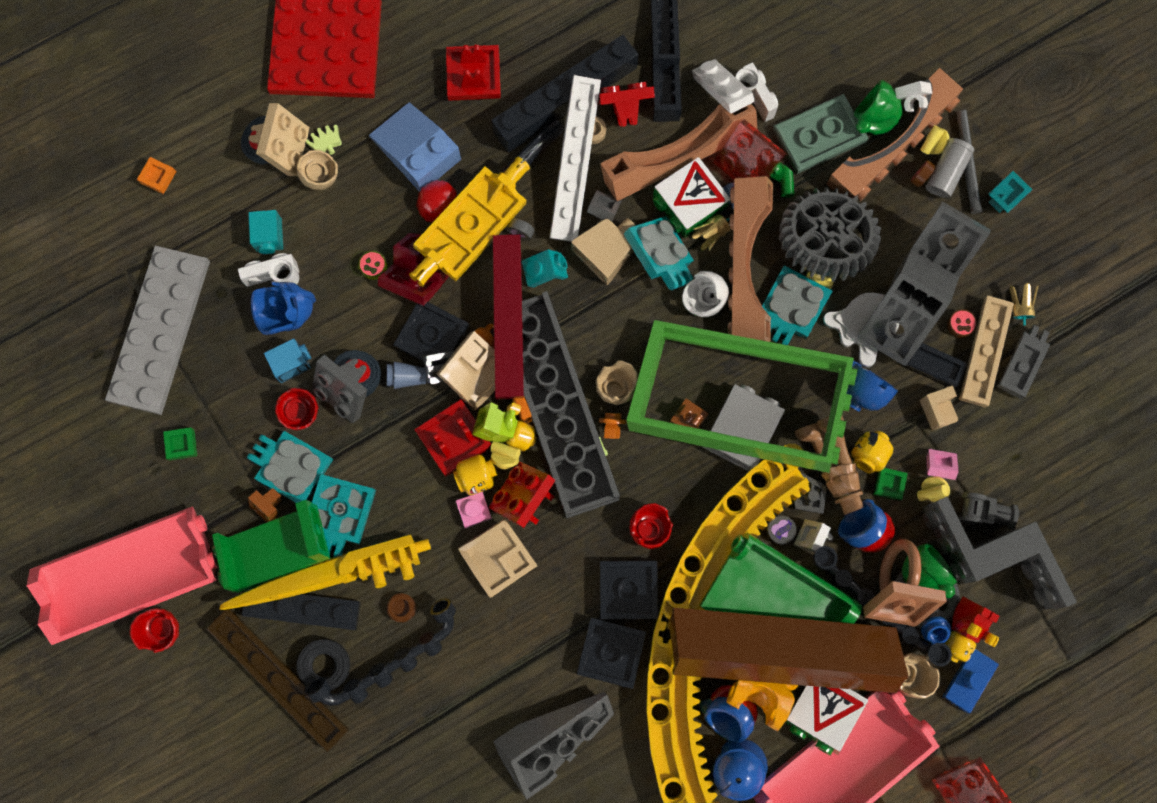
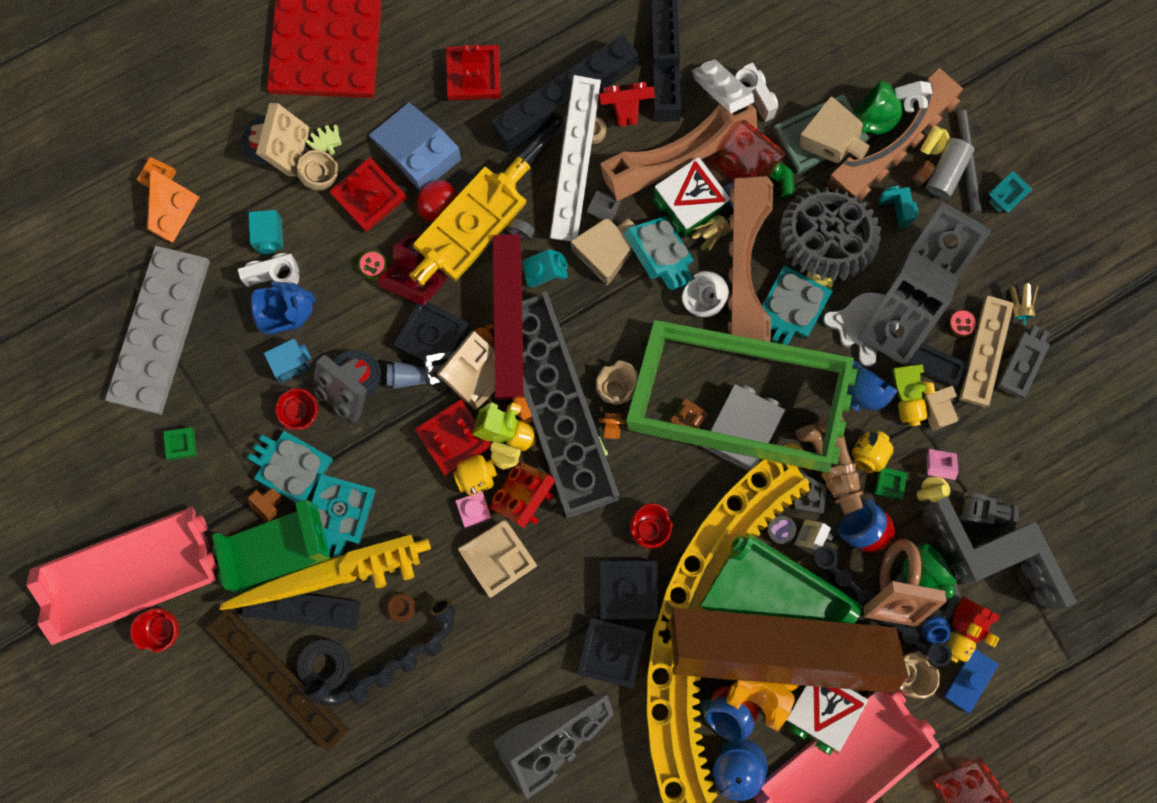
none -> orange wing [147,169,199,243]
none -> red plate [329,157,406,233]
none -> tan torso [800,97,869,163]
none -> teal bracket [877,186,918,228]
none -> piece [891,364,935,426]

